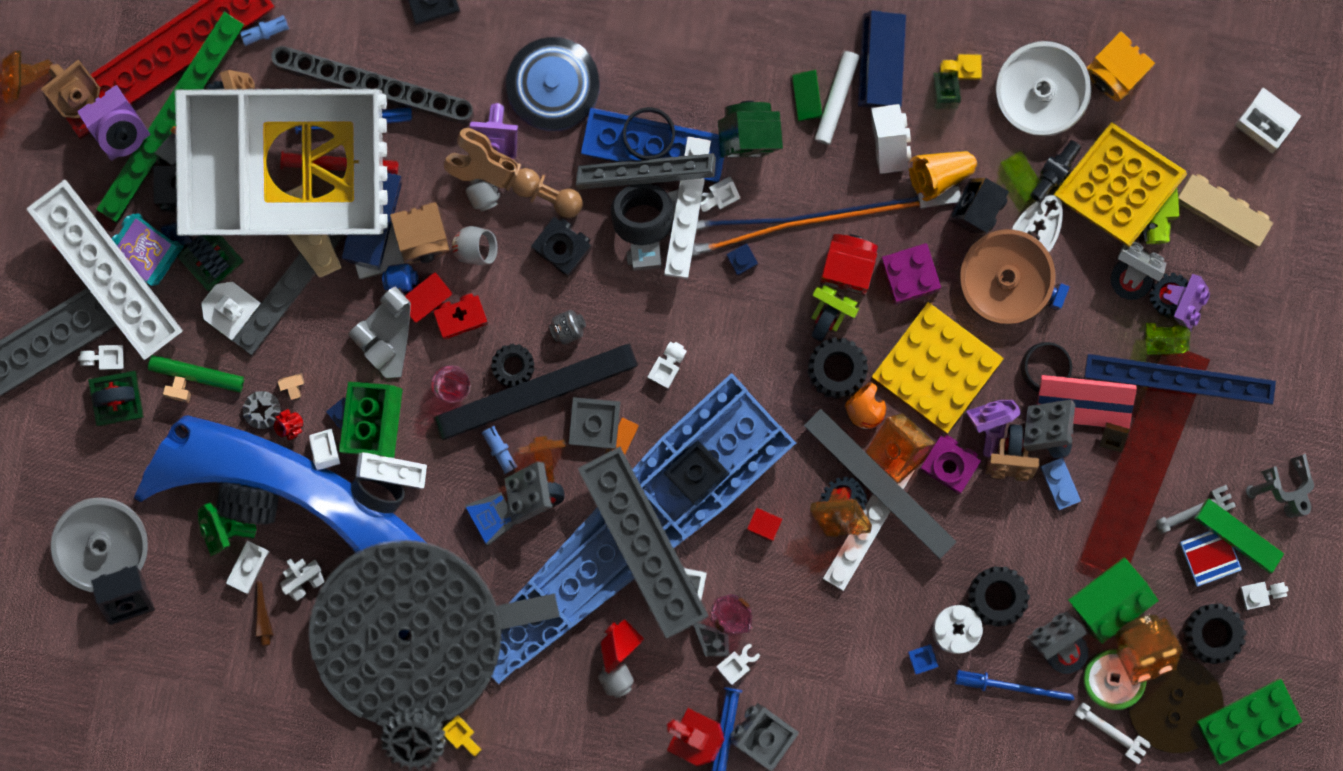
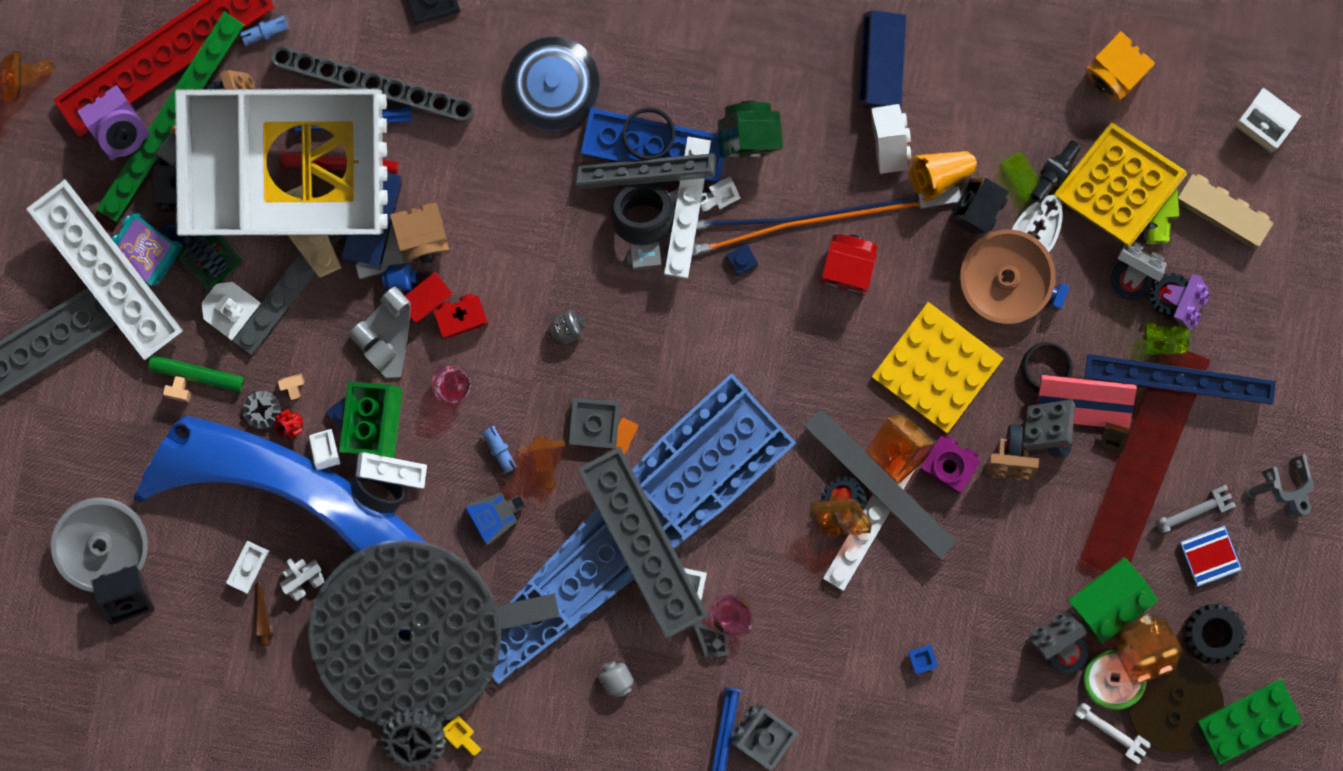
medium nougat piece [41,60,100,118] -> none
white plate [78,345,124,370] -> none
dark green plate [88,371,144,427] -> none
green piece [198,503,257,556] -> none
black tyre [216,482,279,524] -> none
black beam [433,344,638,440] -> none
medium nougat piece [444,128,583,218] -> none
light grey helmet [452,226,498,266] -> none
light grey head [466,179,500,212] -> none
medium lavender piece [470,103,518,159] -> none
black tyre [491,343,535,387] -> none
dark grey plate [505,461,565,524] -> none
black brick [531,217,592,278] -> none
red slope [601,619,644,674] -> none
white plate [648,342,687,389] -> none
black tile [663,440,730,506] -> none
red piece [666,708,725,767] -> none
white plate [717,644,760,685] -> none
red panel [746,508,782,542] -> none
green slope [792,70,822,121] -> none
black tyre [807,337,868,399] -> none
lime plate [811,284,860,341] -> none
white piece [815,51,859,145] -> none
orange helmet [845,382,886,429] -> none
magenta brick [880,243,941,305] -> none
clear green slope [933,72,961,109] -> none
white brick [933,605,983,654] -> none
yellow plate [941,55,982,80] -> none
blue piece [955,670,1074,700] -> none
medium lavender piece [966,400,1021,457] -> none
black tyre [968,566,1030,627] -> none
white dish [996,41,1091,136] -> none
medium blue plate [1040,457,1081,511] -> none
green tile [1194,499,1284,574] -> none
white plate [1240,582,1288,610] -> none

